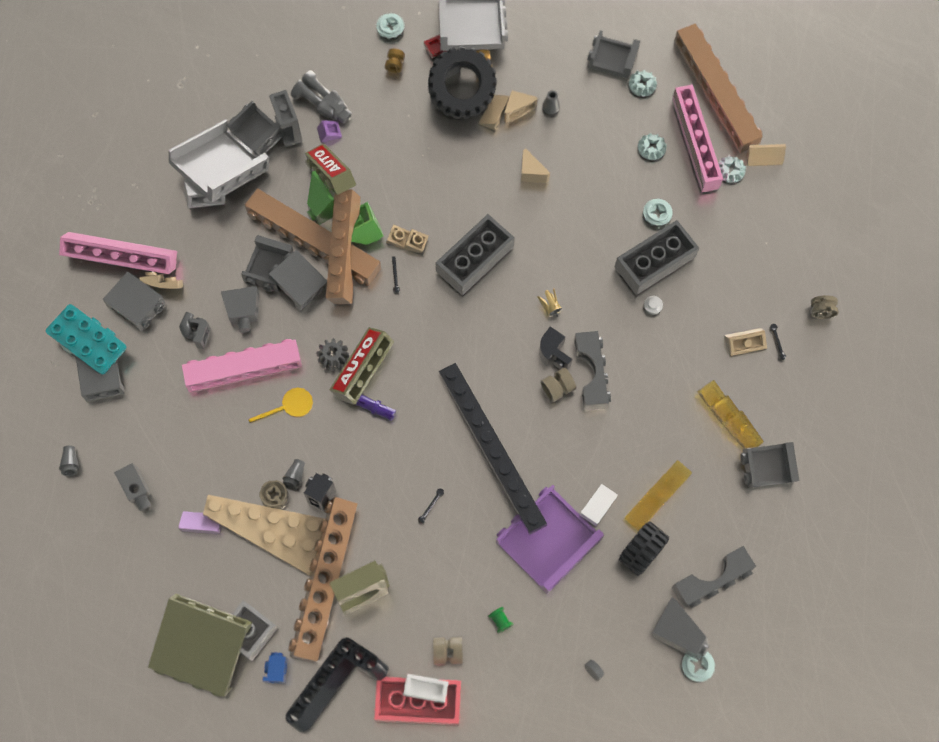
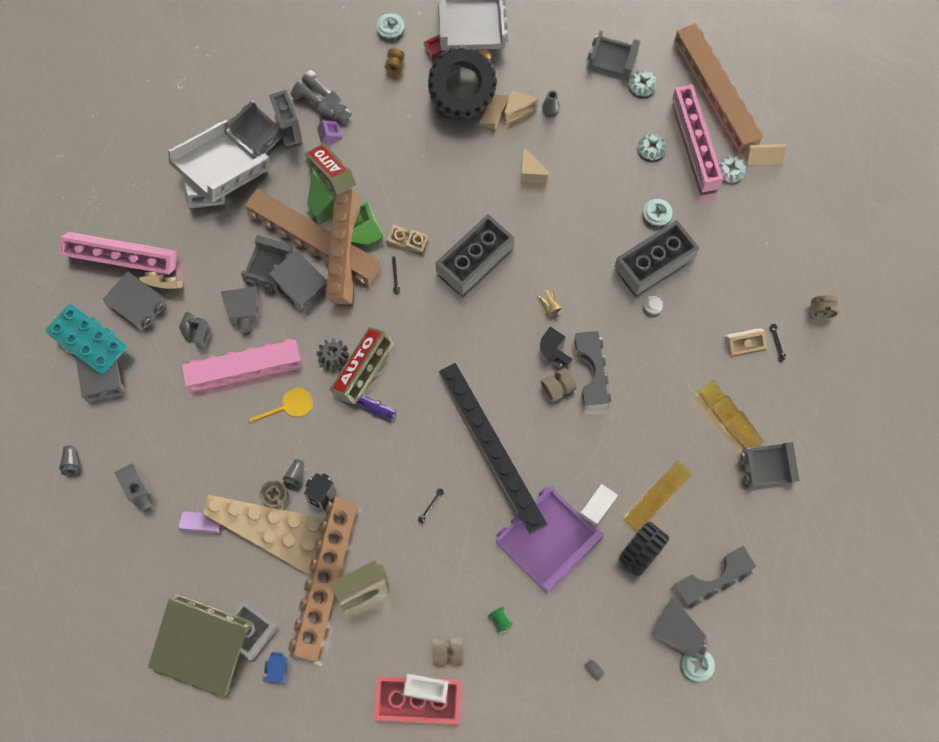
black beam [285,637,389,733] -> none

